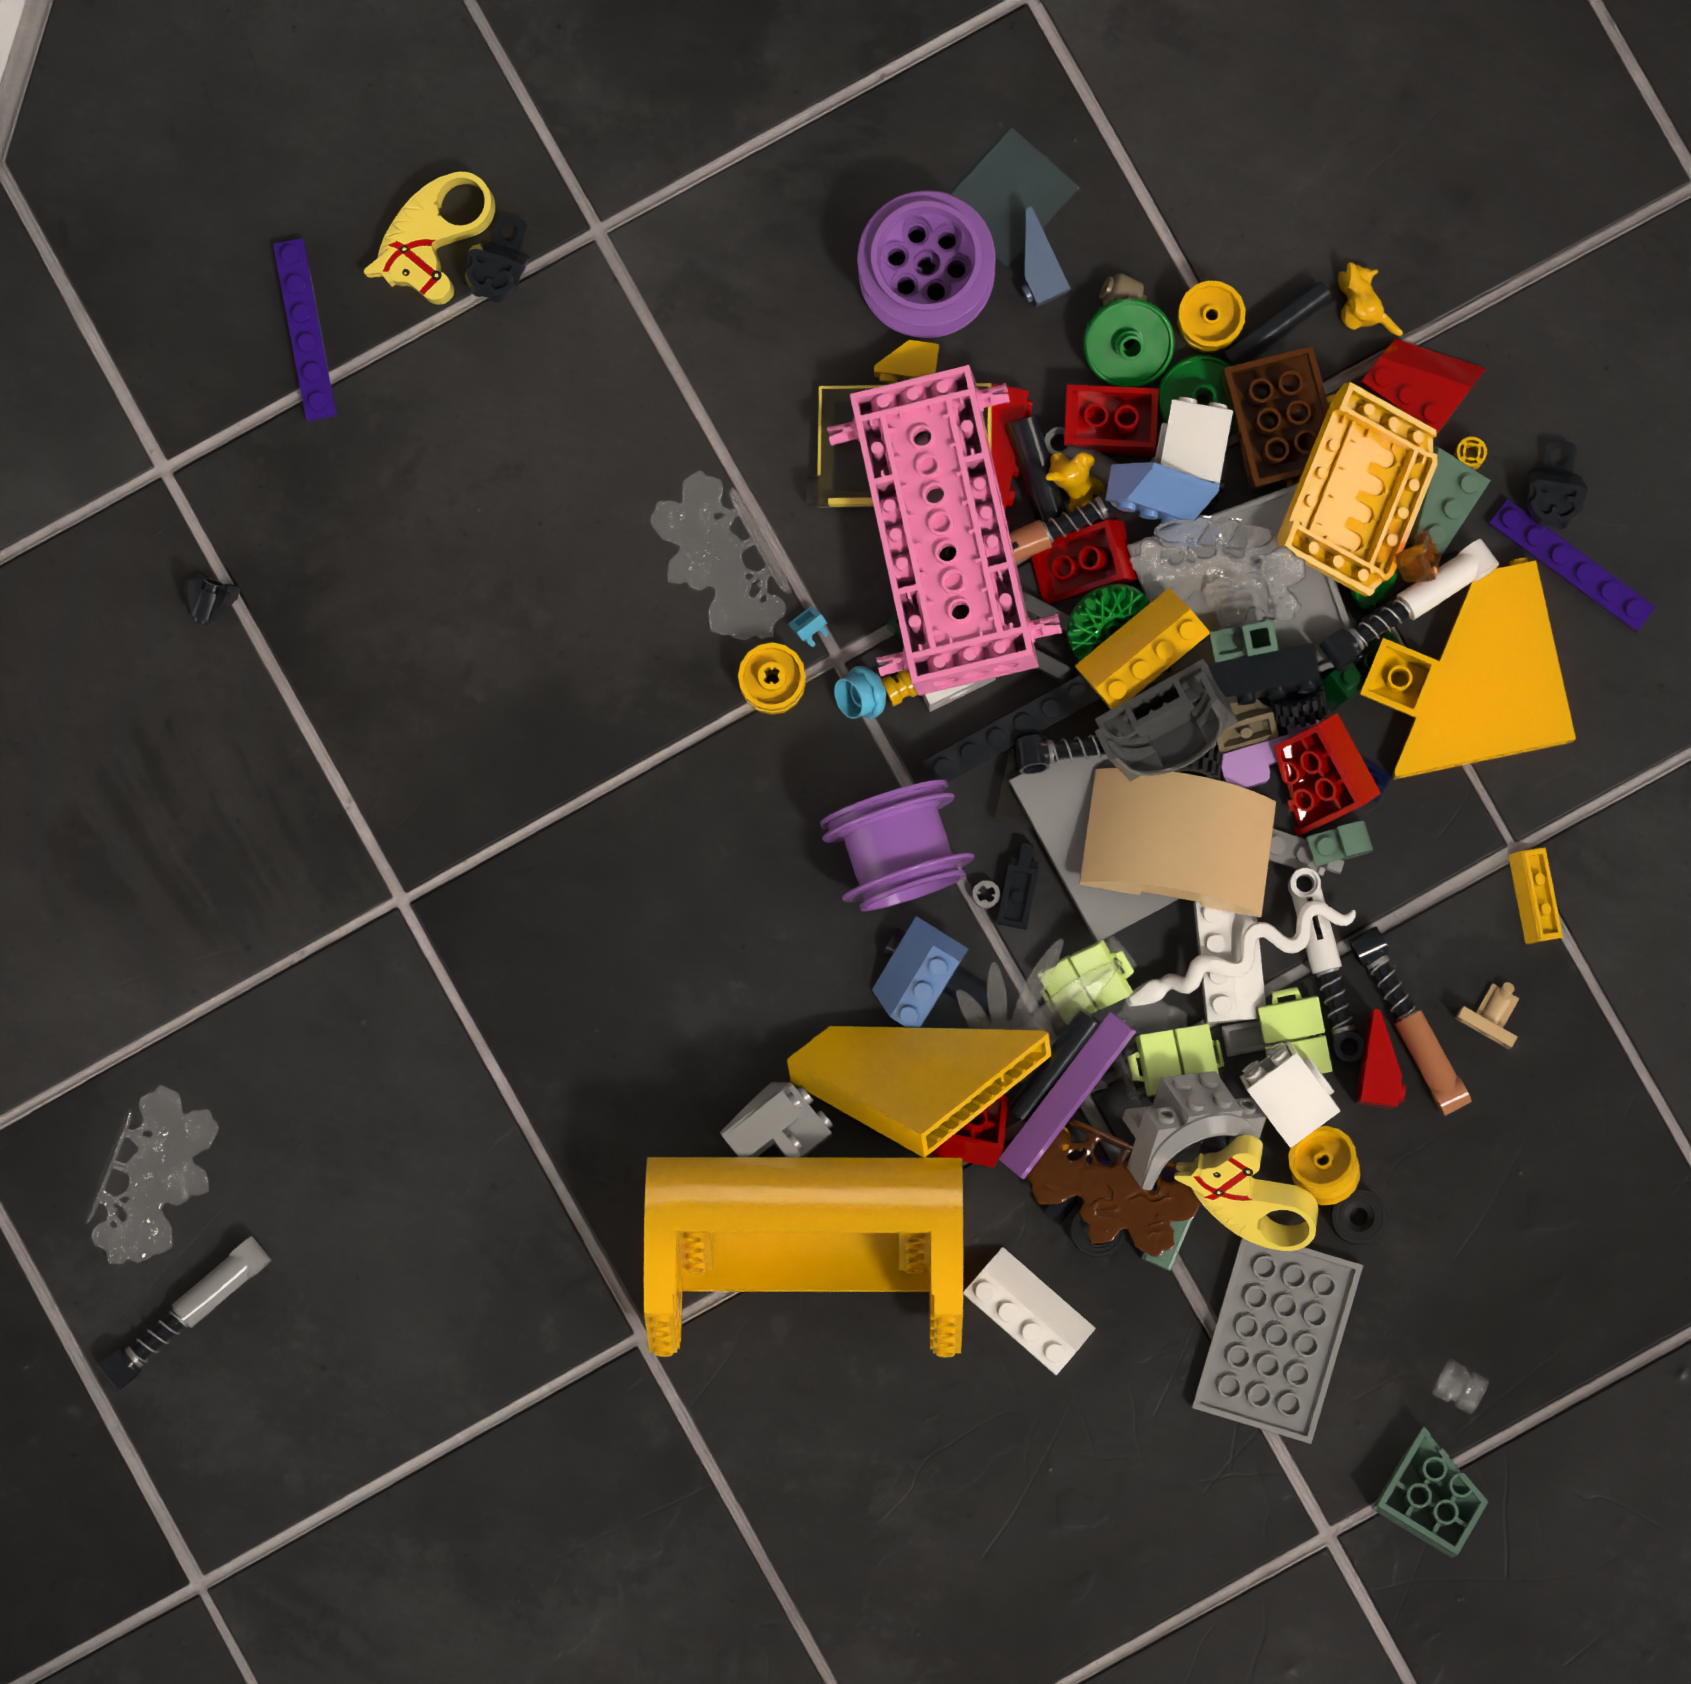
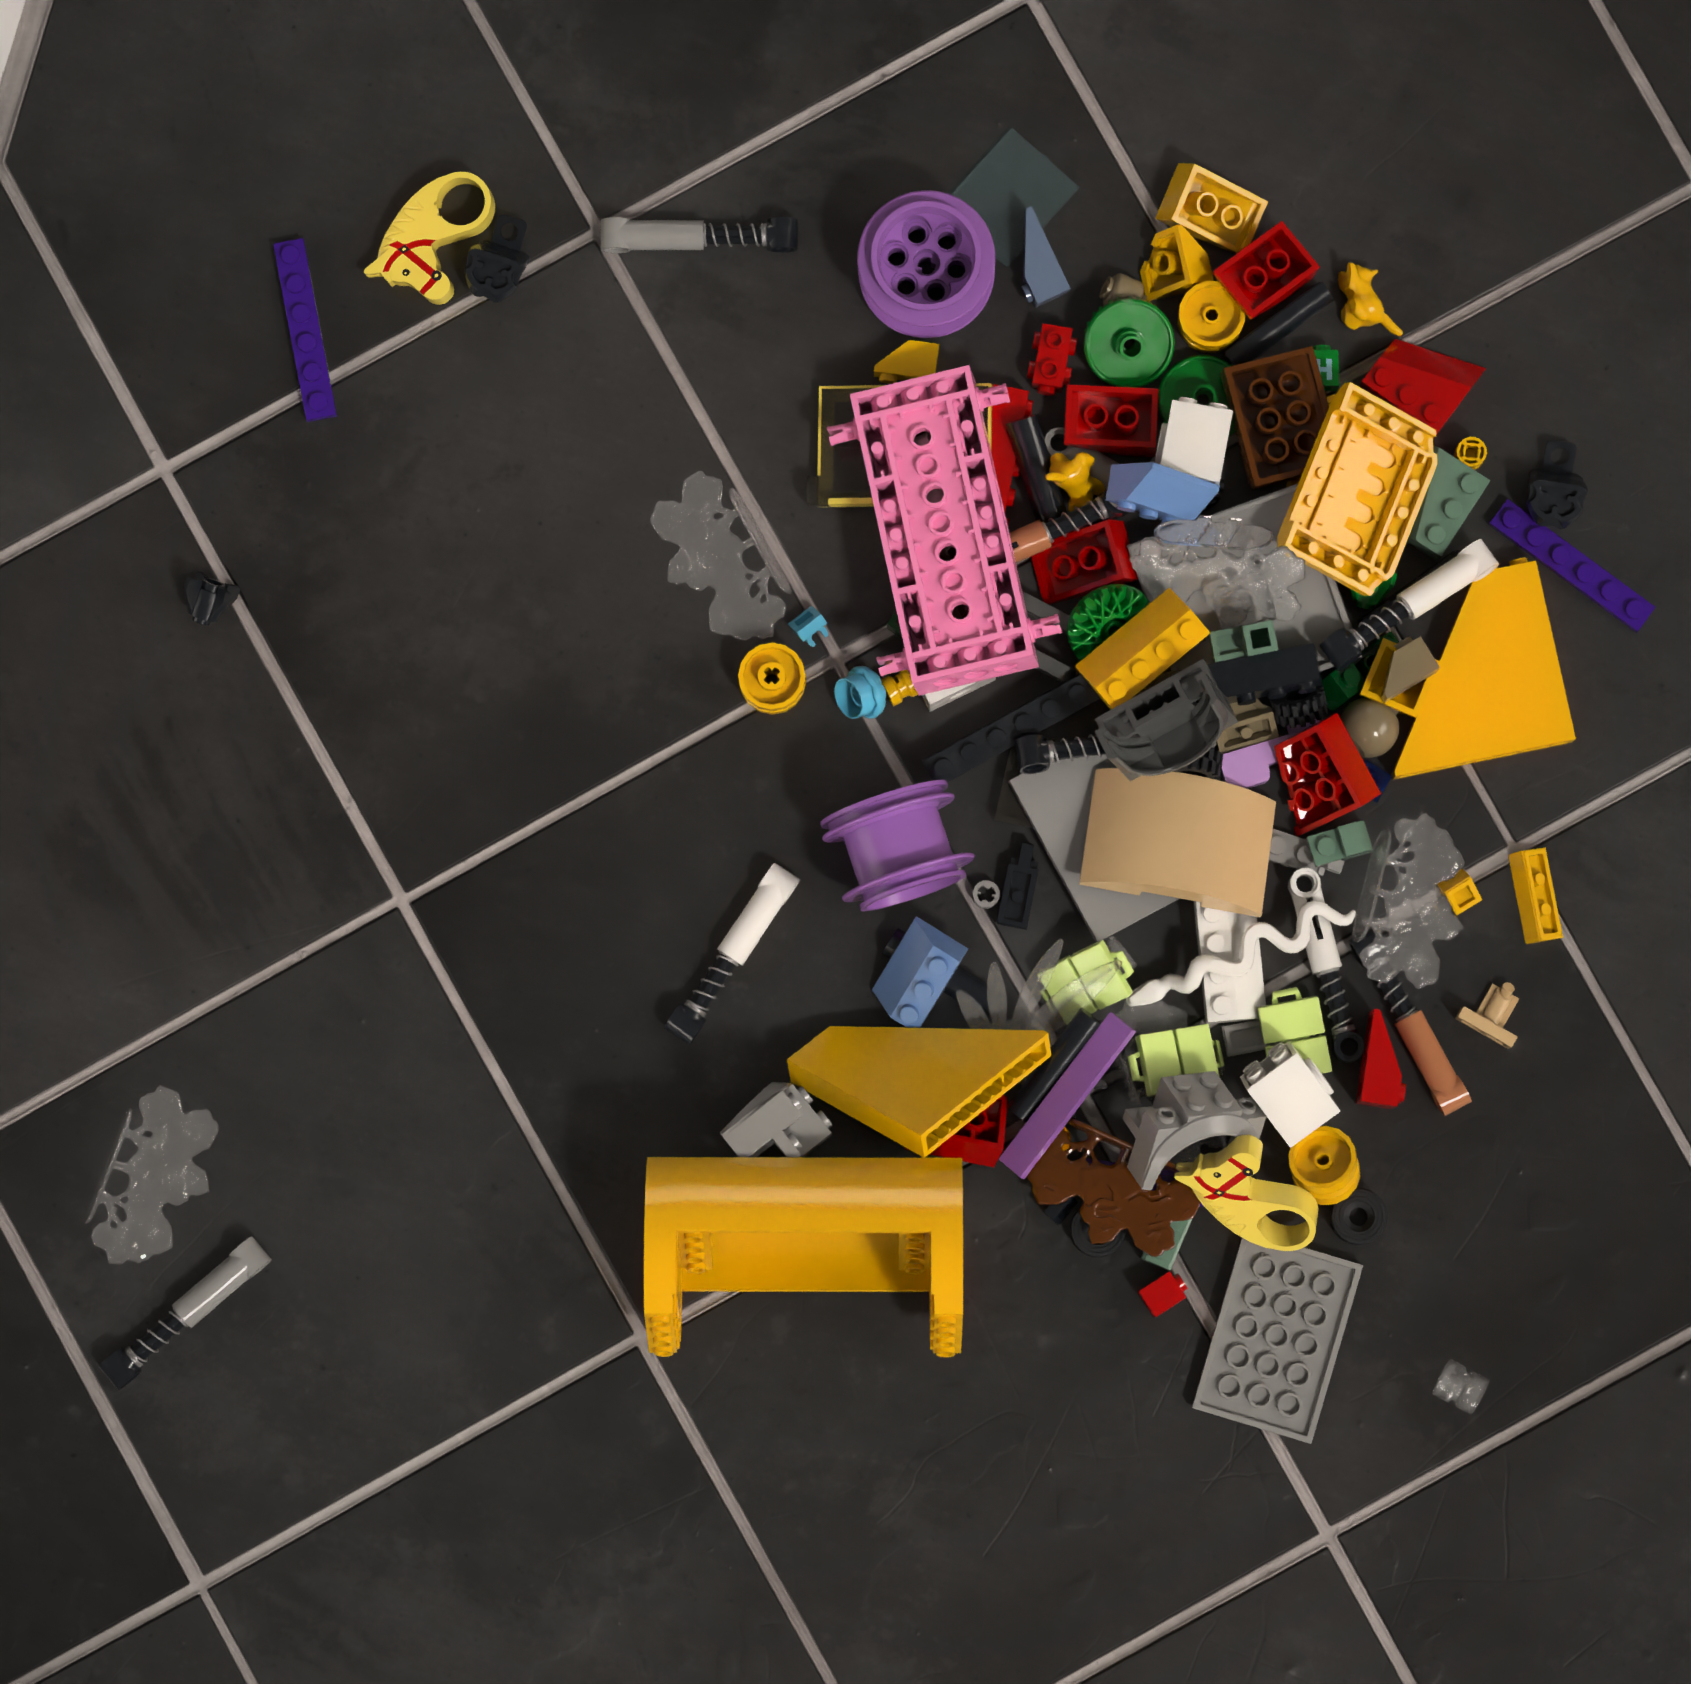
white slope [963,1247,1096,1375] -> none
sand green wedge [1372,1426,1488,1558] -> none
clear orange slope [1393,530,1441,582] -> none
none -> piece [601,217,798,253]
none -> piece [664,863,800,1045]
none -> red brick [1027,323,1077,396]
none -> red brick [1137,1271,1188,1318]
none -> yellow slope [1140,225,1214,301]
none -> yellow slope [1155,163,1268,254]
none -> red slope [1212,221,1320,320]
none -> green brick [1313,345,1339,391]
none -> dark tan brick [1340,697,1400,758]
none -> clear plant [1352,813,1465,989]
none -> dark tan slope [1381,636,1440,703]
none -> yellow slope [1437,869,1482,916]

